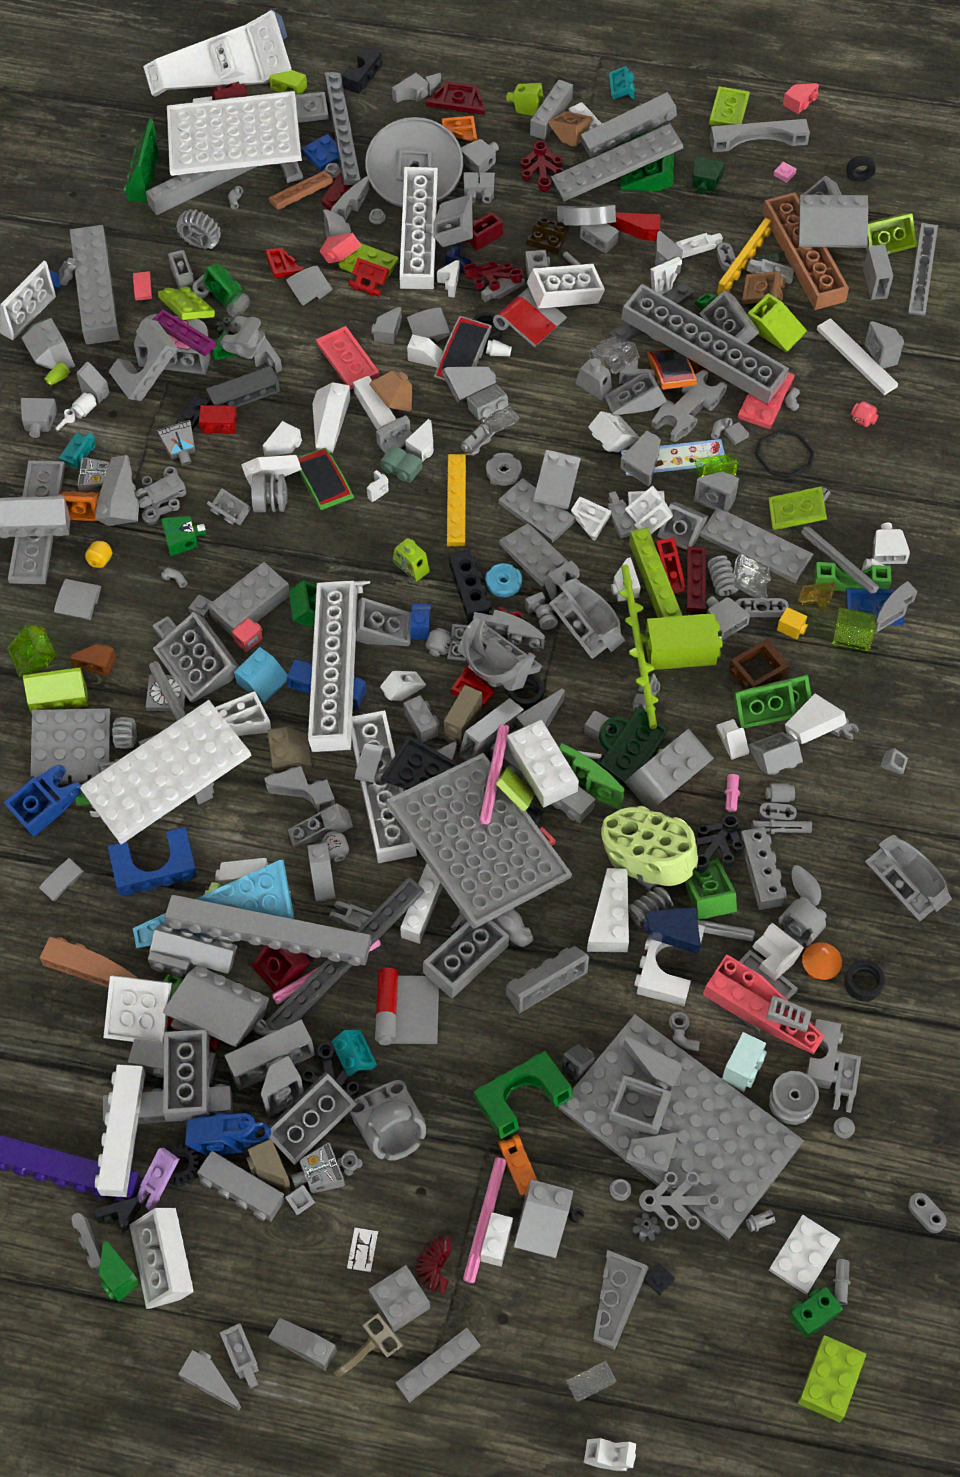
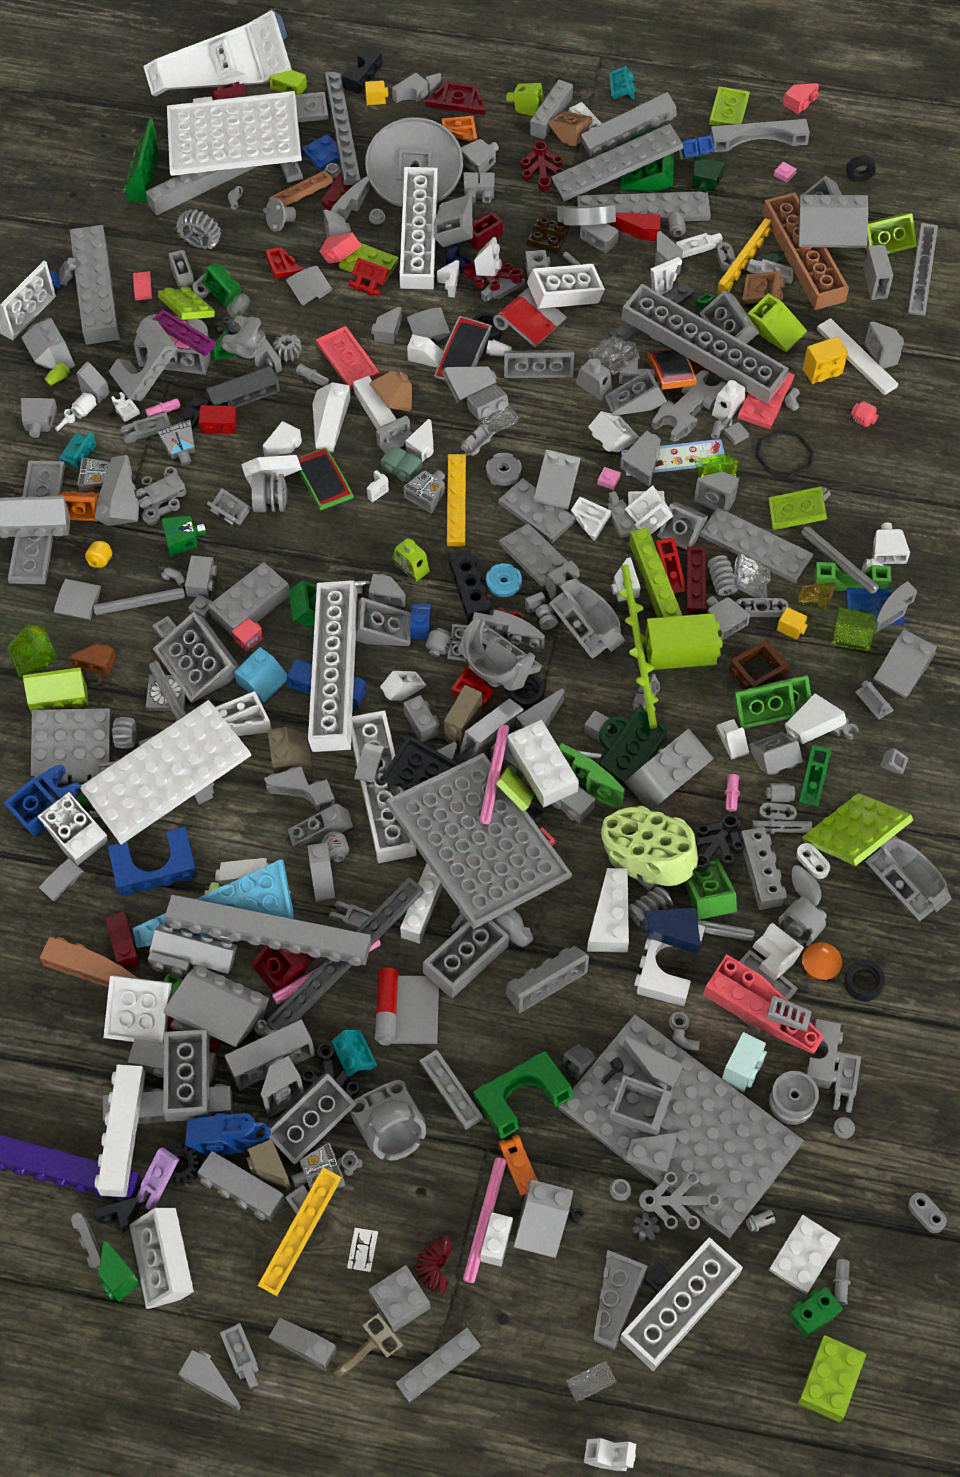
none -> white slope [38,792,108,865]
none -> light grey axle [93,588,185,615]
none -> dark red slope [105,911,140,970]
none -> white plate [111,392,140,422]
none -> light grey hinge [120,412,171,443]
none -> bright pink axle [145,398,181,417]
none -> light grey brick [185,556,217,598]
none -> yellow plate [258,1167,342,1296]
none -> light grey piece [263,198,296,232]
none -> light grey gear [273,333,302,362]
none -> light grey axle [296,364,329,387]
none -> yellow brick [365,81,388,105]
none -> light grey slope [369,574,406,607]
none -> light grey torso [404,470,445,514]
none -> light grey plate [419,1050,483,1130]
none -> white slope [474,237,502,276]
none -> light grey slope [504,350,574,378]
none -> light grey plate [577,191,711,224]
none -> bright pink plate [597,467,621,490]
none -> black hand [601,1057,624,1085]
none -> white brick [620,1237,743,1371]
none -> light grey brick [668,212,686,237]
none -> blue hips [679,135,715,160]
none -> white torso [712,380,745,419]
none -> white plate [796,843,830,879]
none -> green slope [799,745,831,806]
none -> lime plate [802,793,913,866]
none -> yellow brick [803,336,848,384]
none -> light grey hinge [855,680,894,720]
none -> light grey slope [873,629,937,698]

